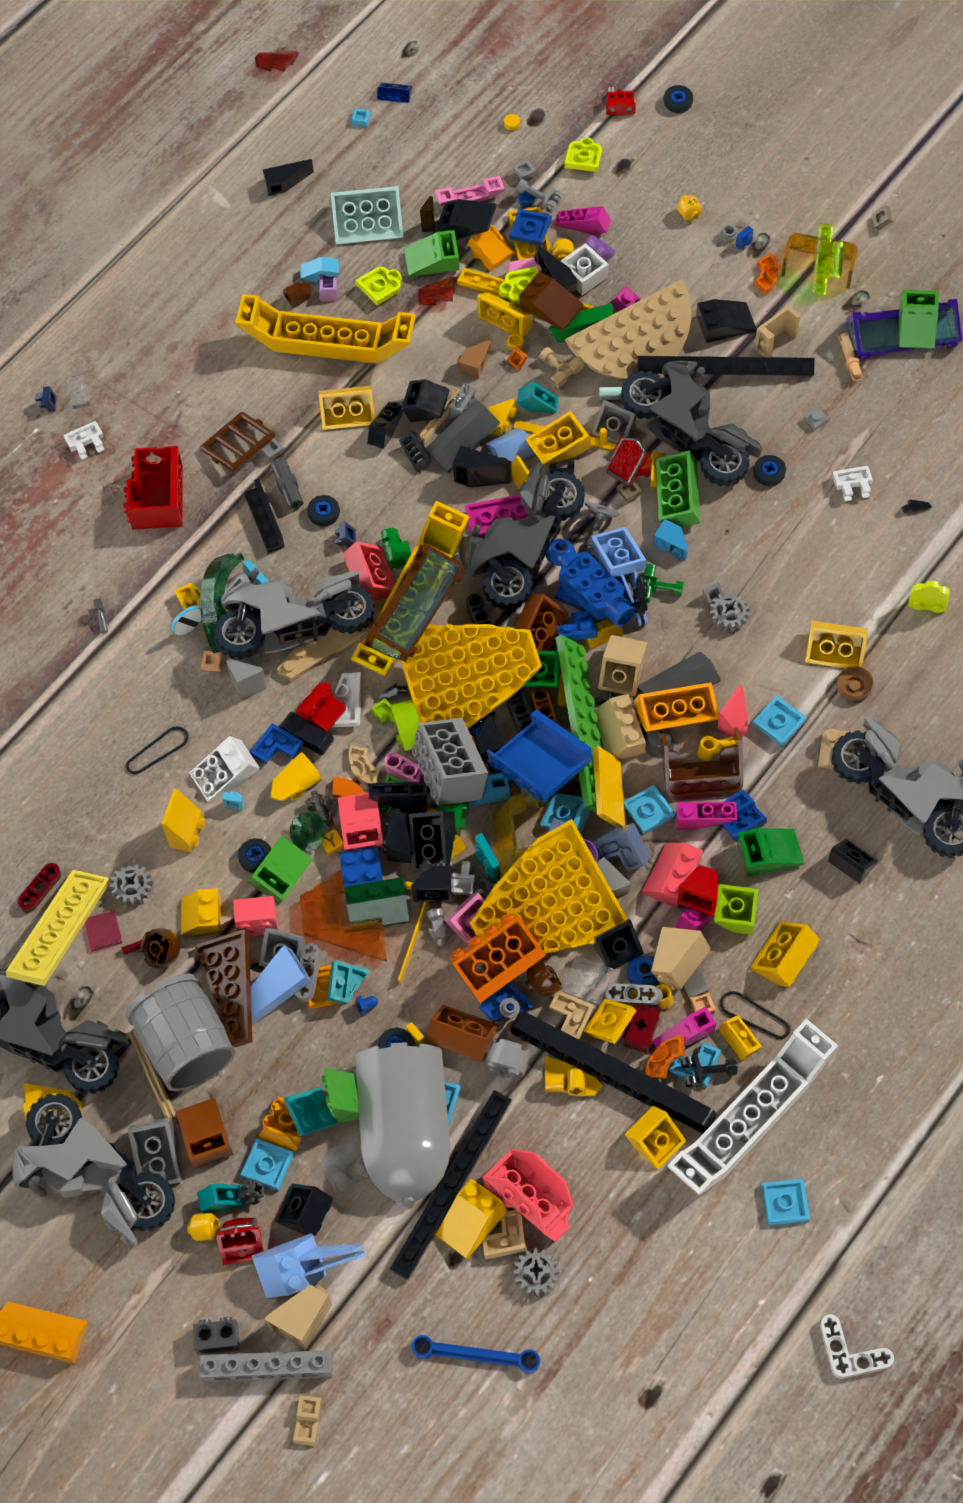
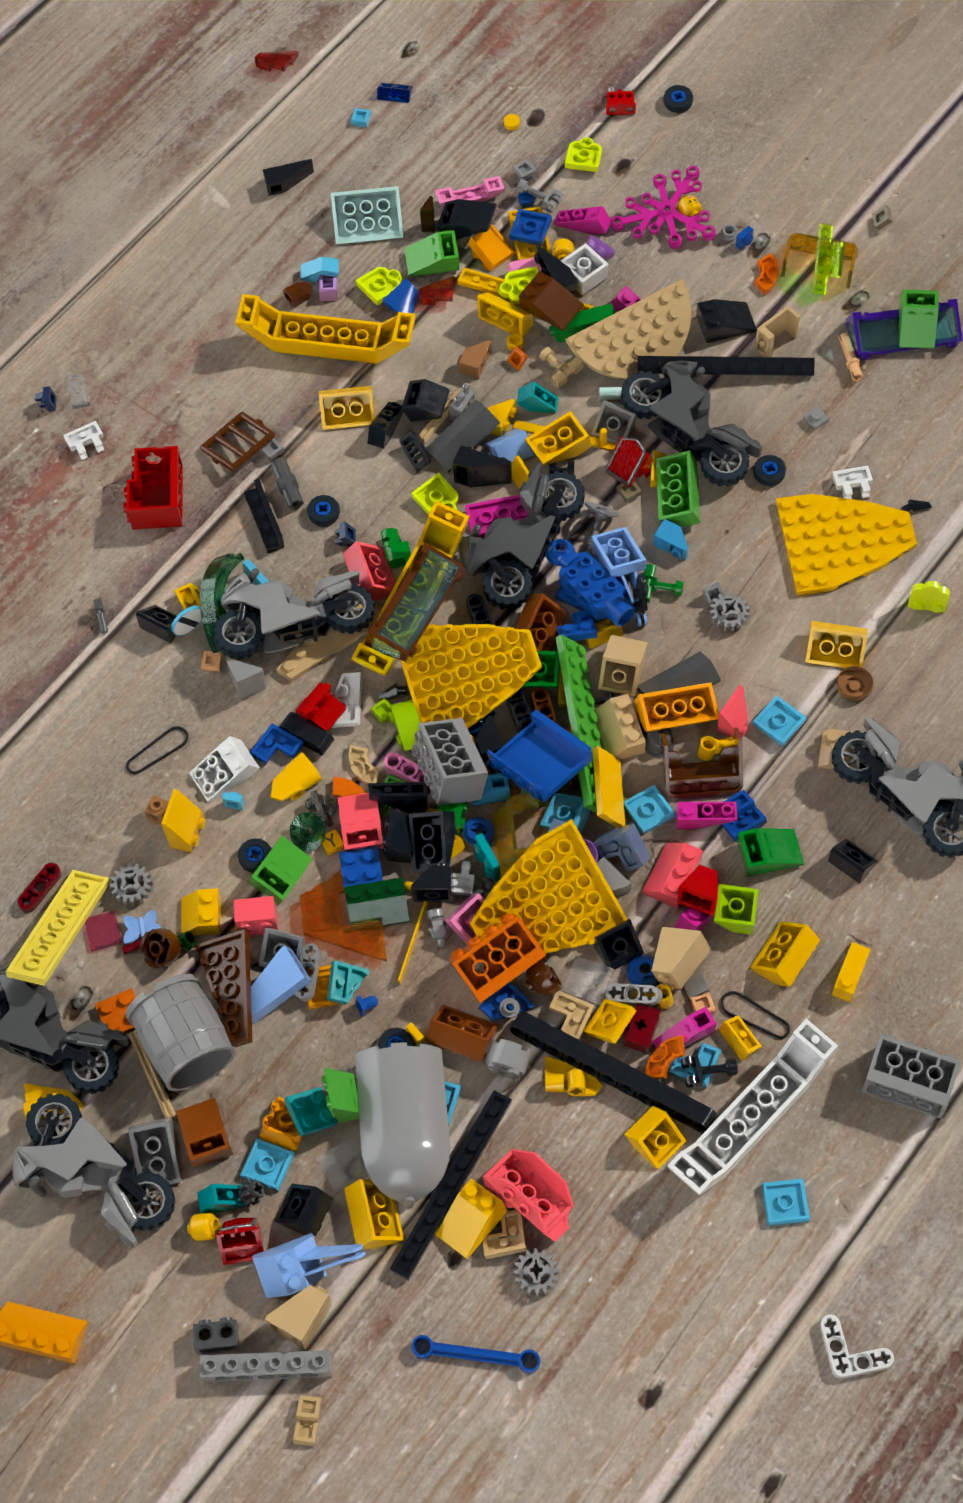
none -> orange plate [94,988,136,1034]
none -> light blue piece [123,910,161,944]
none -> black slope [136,605,177,644]
none -> medium nougat brick [144,795,169,826]
none -> dark green plate [178,931,196,951]
none -> yellow slope [344,1179,404,1249]
none -> blue slope [383,278,419,315]
none -> neon yellow plate [411,473,458,515]
none -> blue gear [463,817,494,846]
none -> dark pink plant [611,165,716,249]
none -> yellow wing [775,494,917,596]
none -> yellow slope [832,942,871,1003]
none -> light grey brick [861,1034,961,1119]

